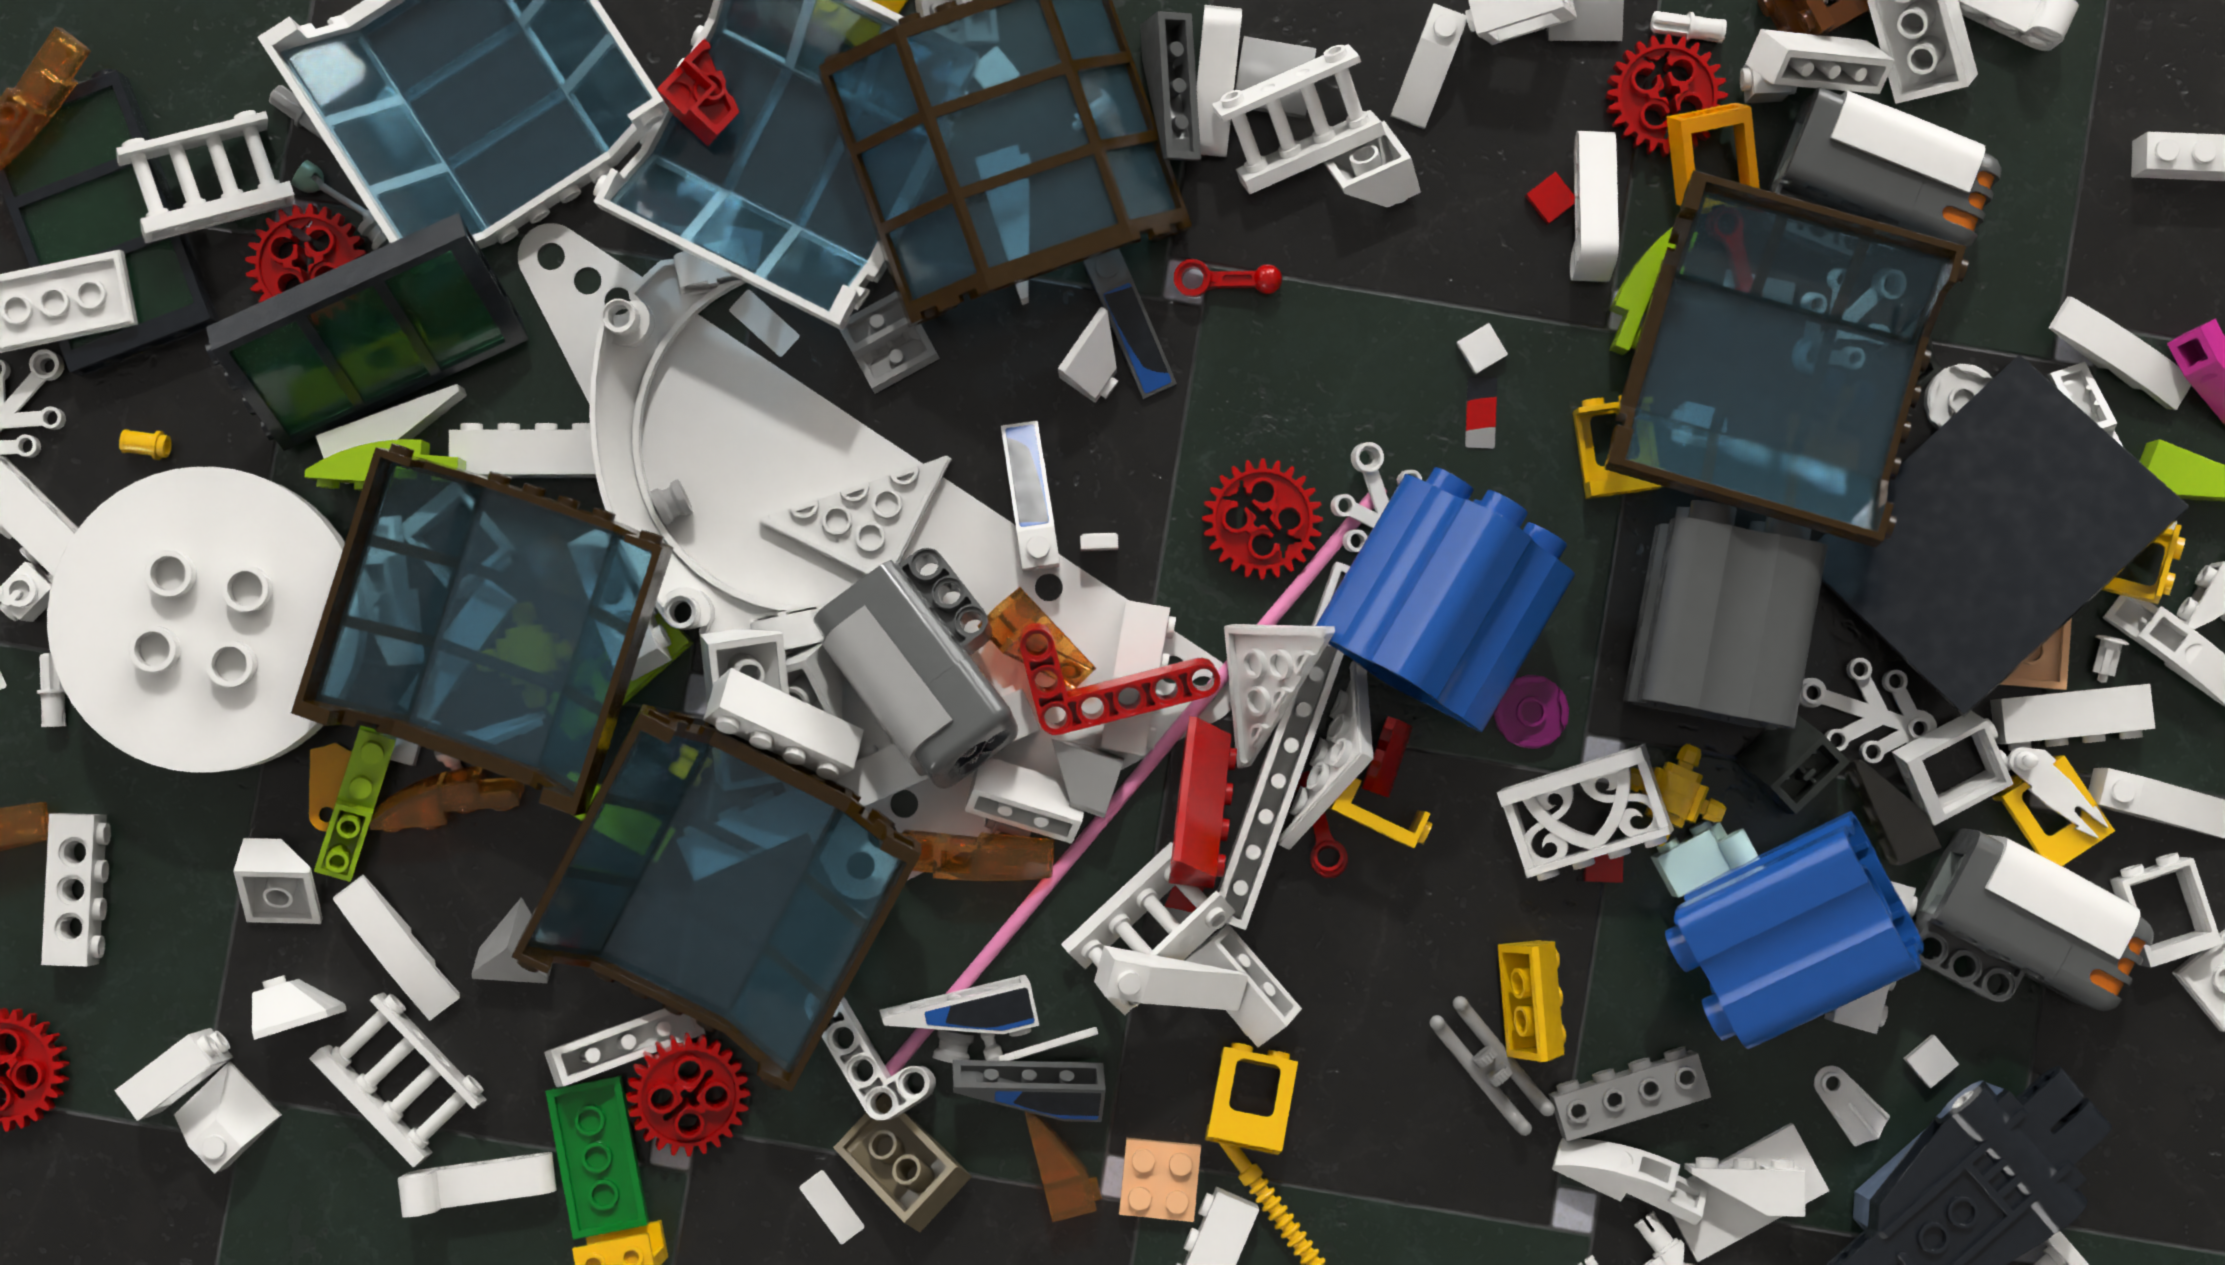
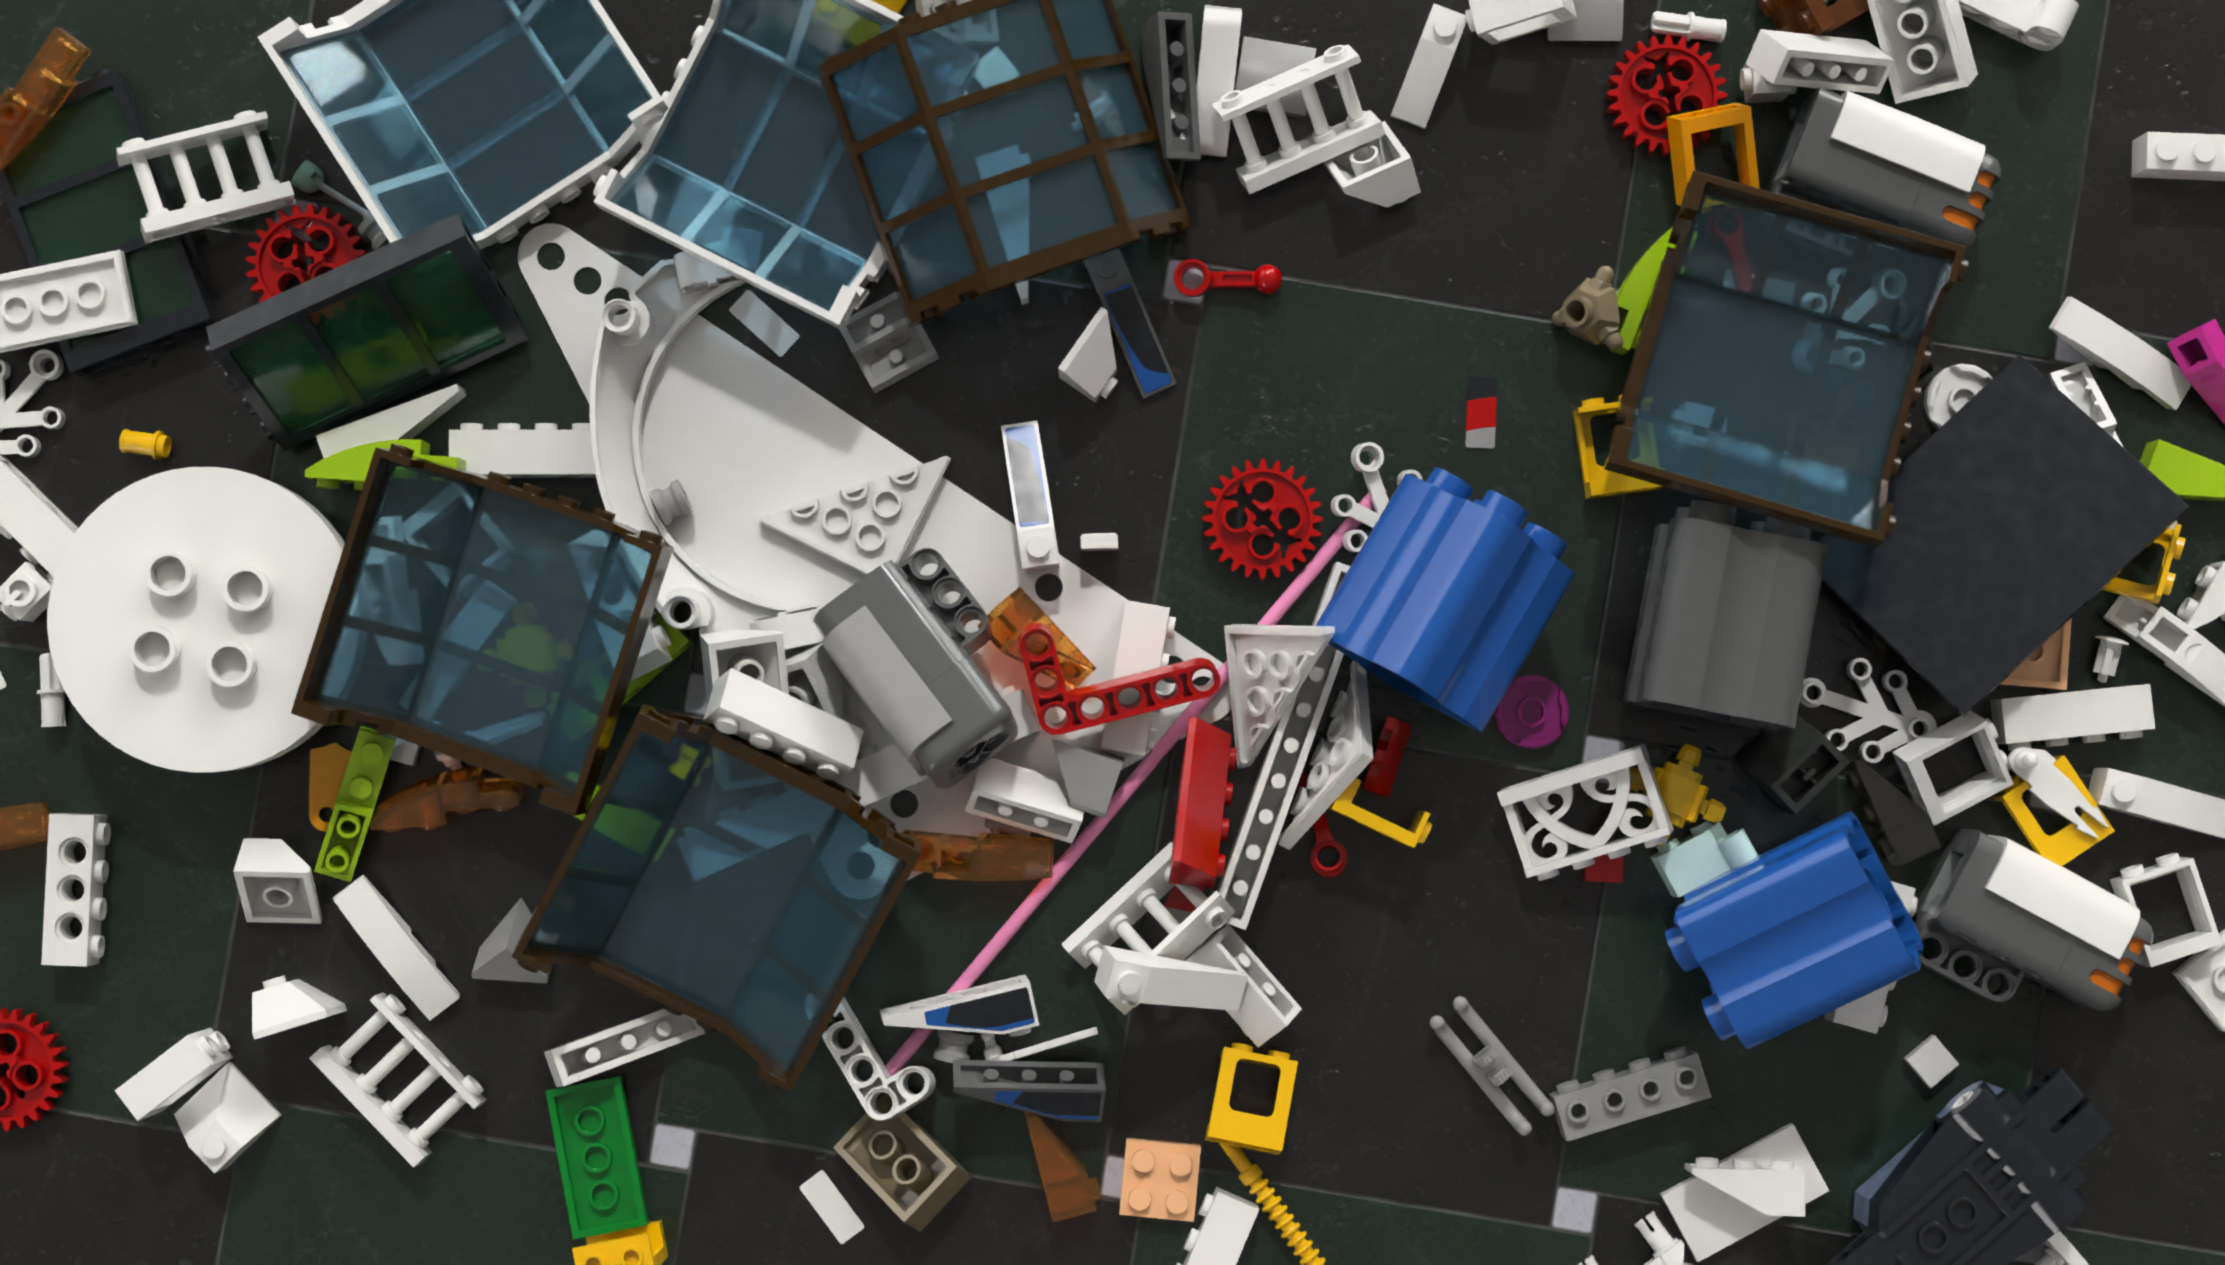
light grey axle [269,85,341,143] -> none
white beam [398,1152,557,1217] -> none
red gear [626,1033,750,1157] -> none
red slope [656,38,740,146] -> none
white tile [1456,323,1508,375] -> none
yellow slope [1498,940,1566,1062] -> none
red tile [1525,172,1575,225] -> none
white slope [1552,1138,1708,1225] -> none
white beam [1570,131,1619,282] -> none
white piece [1814,1066,1890,1146] -> none
none -> dark tan rock [1552,266,1624,350]

